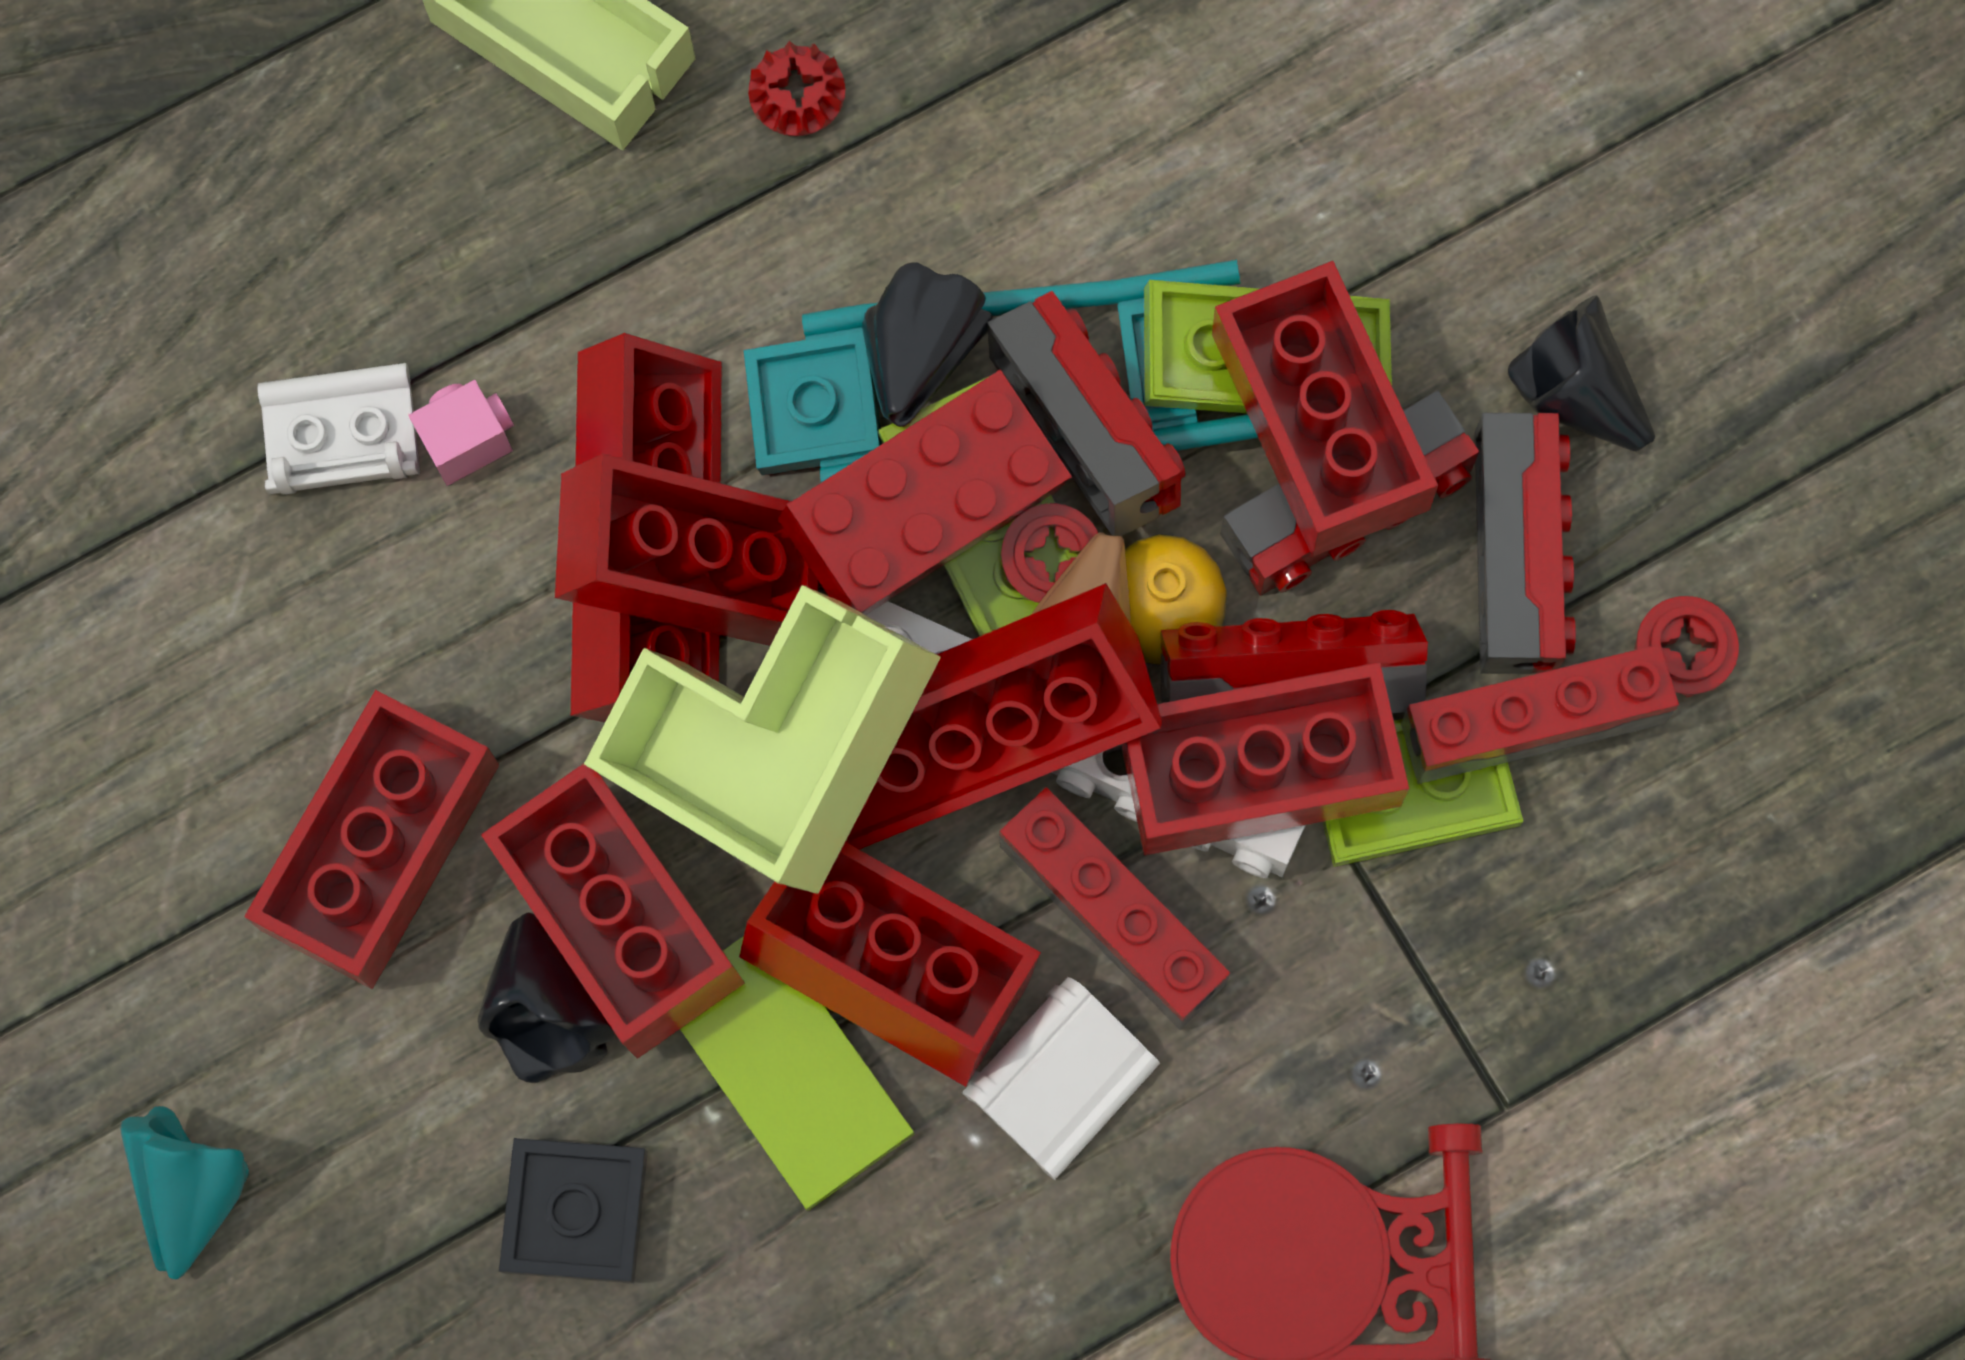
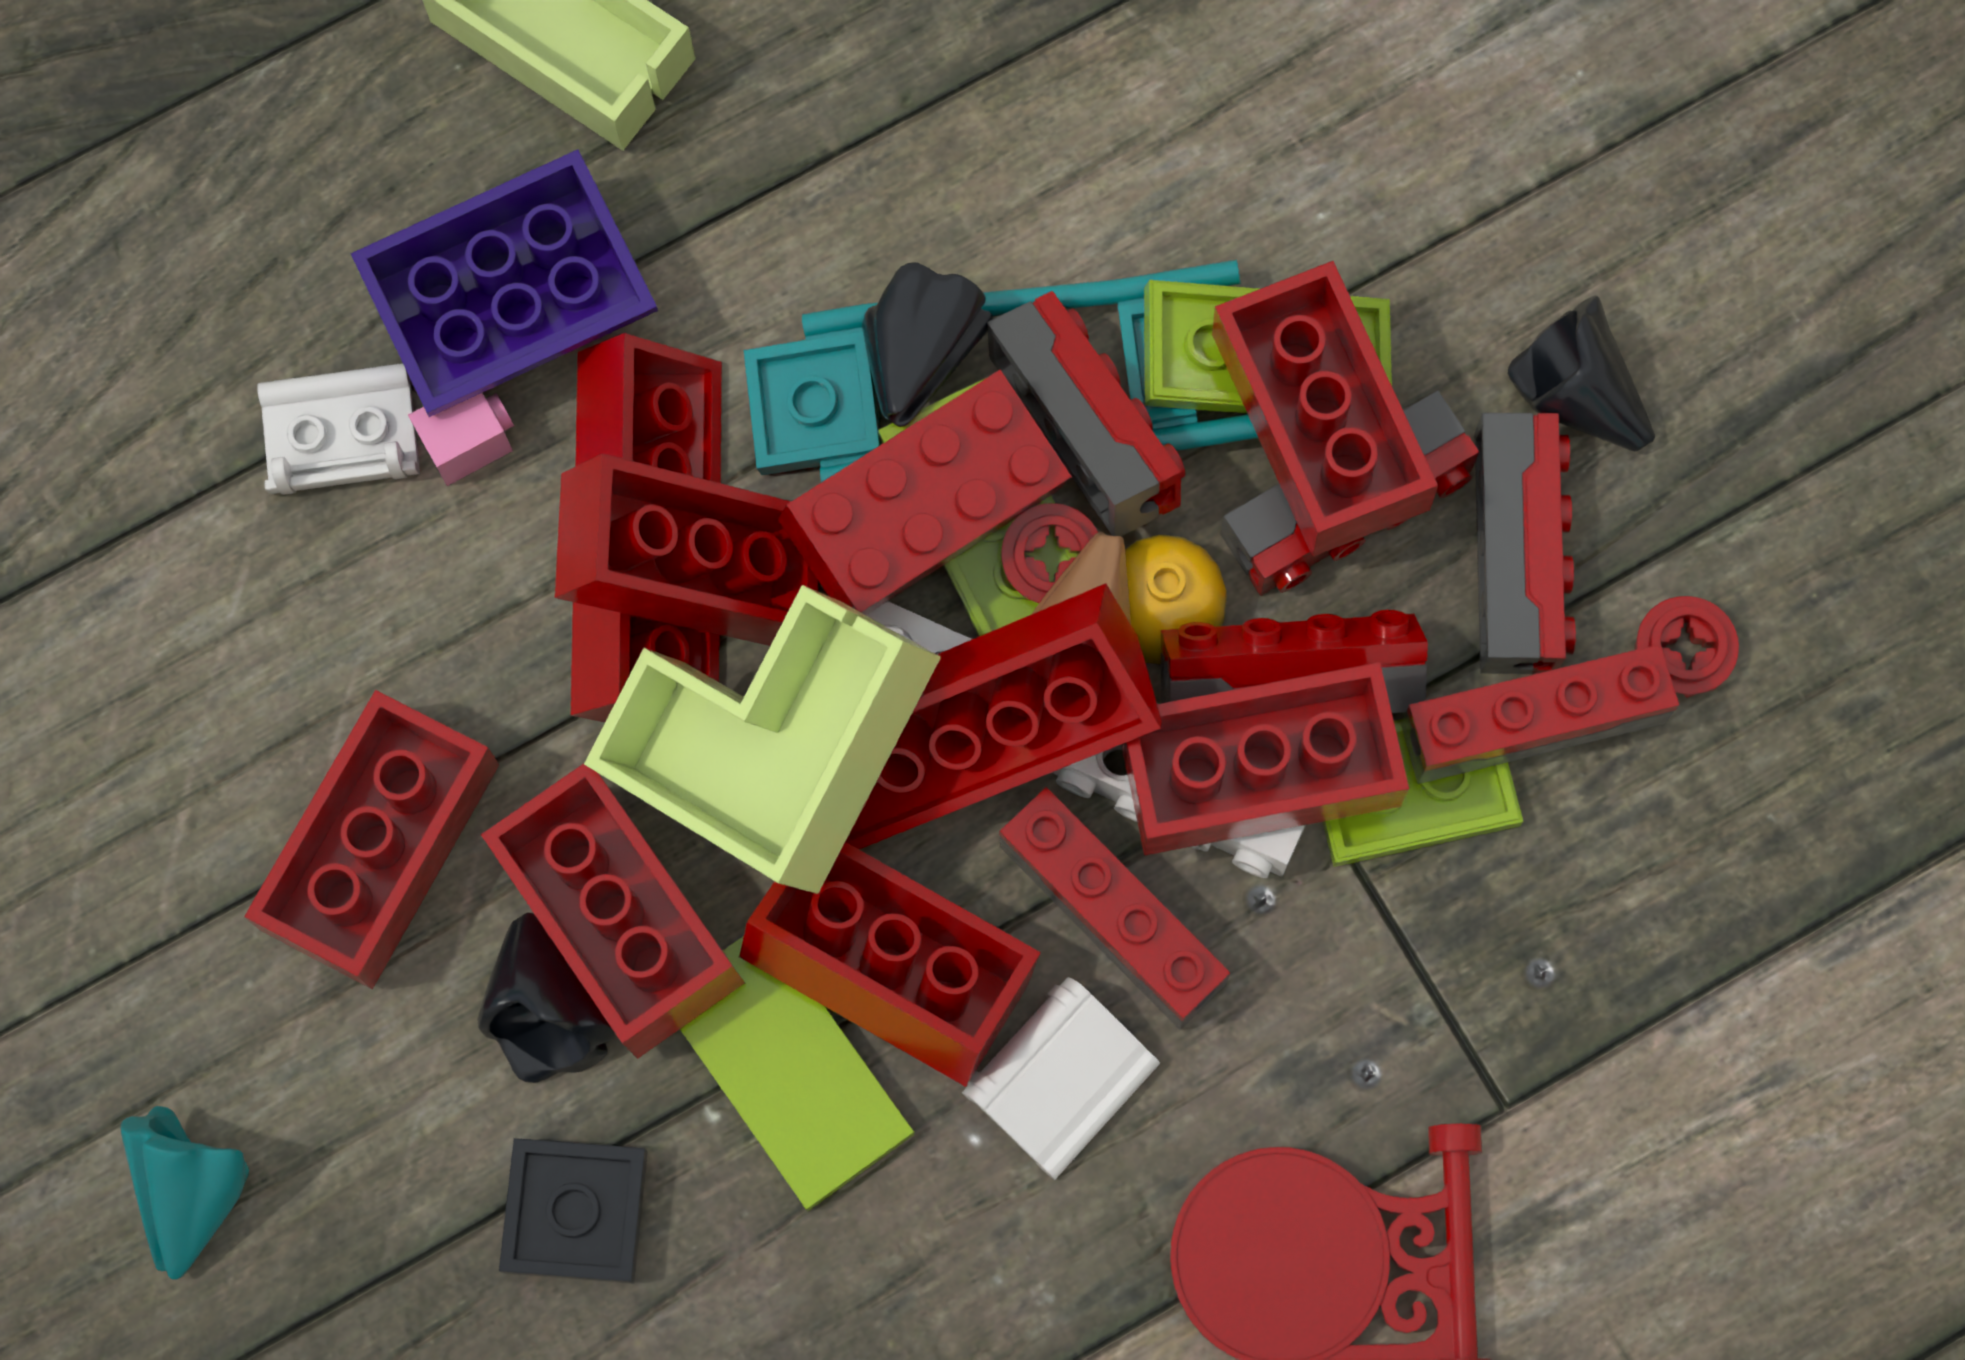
red gear [748,41,845,136] -> none
none -> dark purple slope [350,149,658,417]

